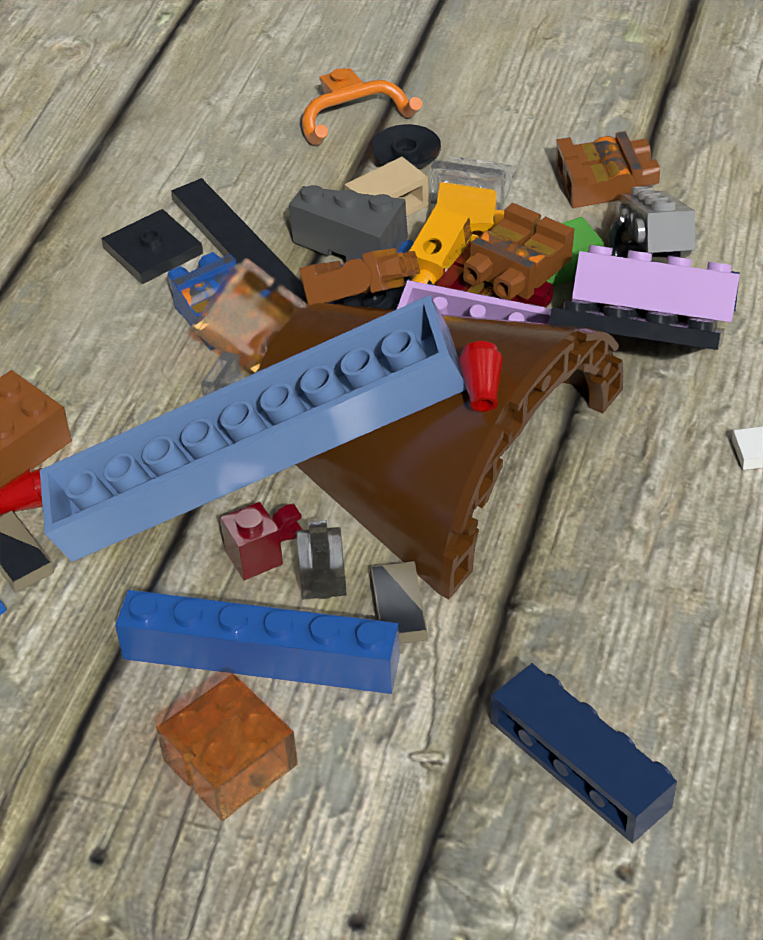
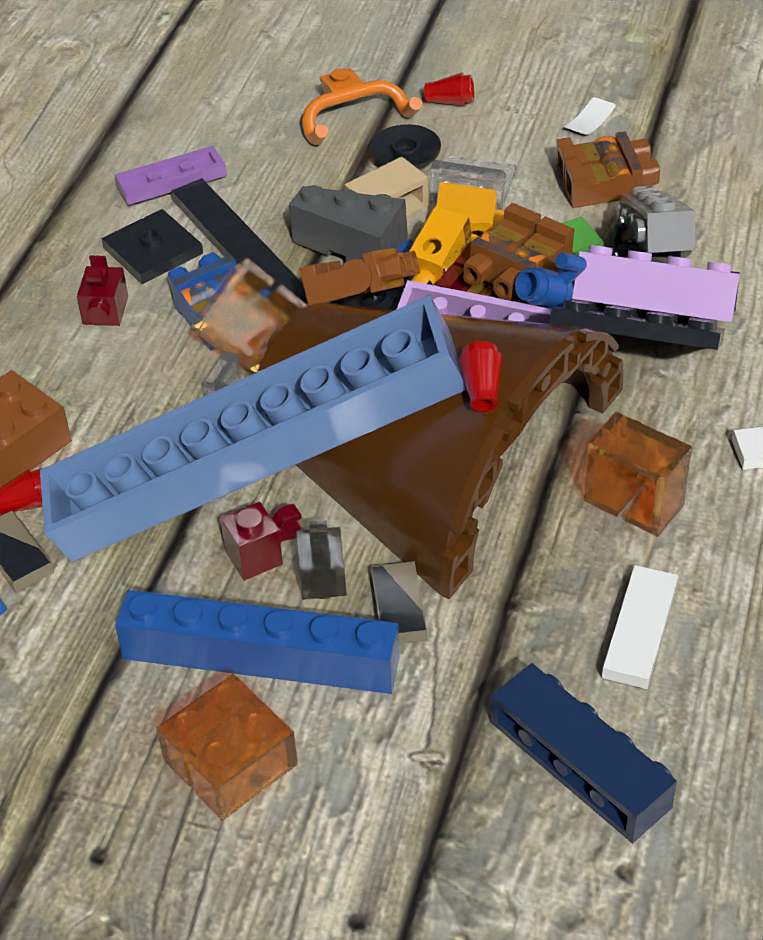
none -> dark red brick [77,255,129,326]
none -> medium lavender plate [115,146,227,205]
none -> red cone [424,72,475,106]
none -> blue piece [515,253,587,309]
none -> white sticker [564,97,616,135]
none -> clear orange piece [584,411,692,537]
none -> white tile [602,565,679,689]

